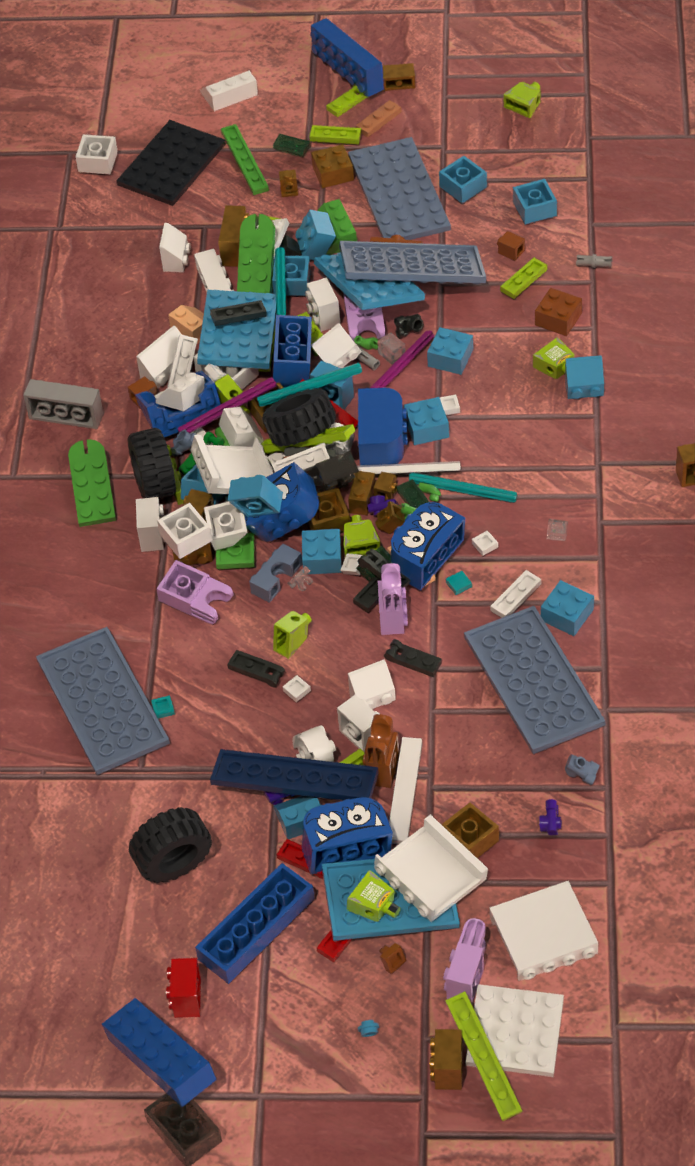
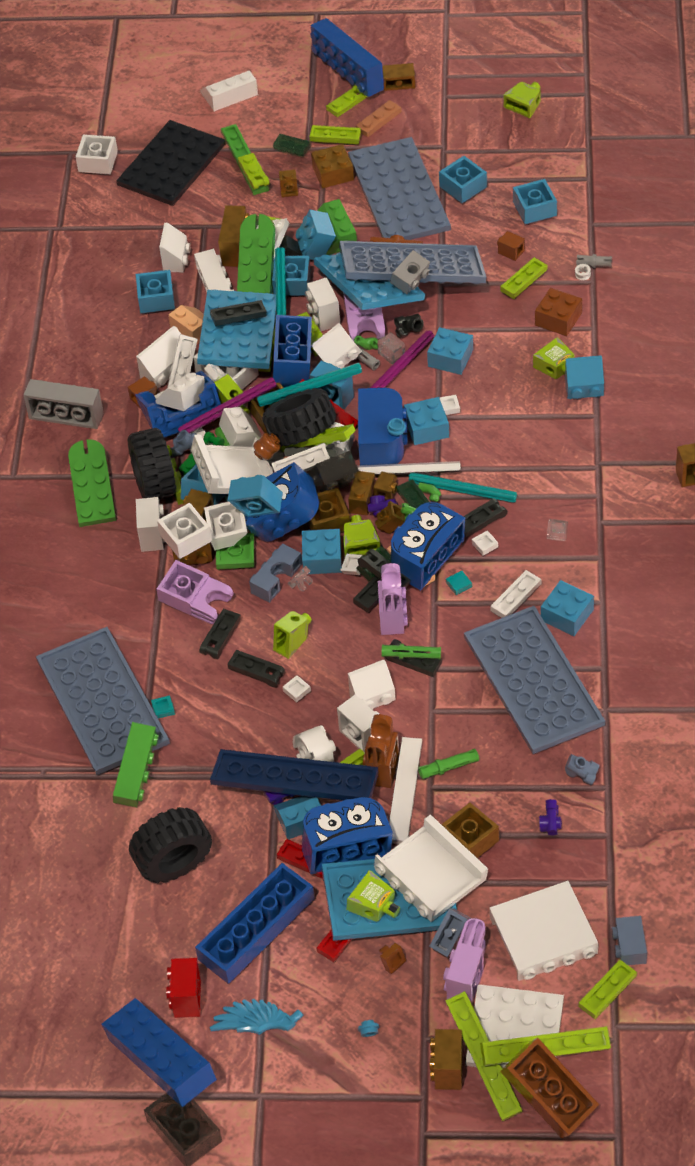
none -> bright green brick [113,722,159,808]
none -> dark azure brick [136,270,175,313]
none -> pearl dark grey plate [199,608,241,659]
none -> dark azure animal [210,999,303,1035]
none -> lime plate [238,153,270,190]
none -> dark orange piece [253,433,281,460]
none -> bright green pin [382,643,441,659]
none -> dark azure plate [387,418,406,436]
none -> light grey brick [390,250,430,294]
none -> bright green pin [418,748,479,780]
none -> sand blue brick [429,908,472,957]
none -> pearl dark grey plate [464,498,508,538]
none -> lime plate [480,1026,611,1066]
none -> dark orange brick [500,1037,599,1138]
none -> white bush [575,264,591,280]
none -> lime plate [578,960,637,1019]
none -> sand blue brick [611,916,647,965]

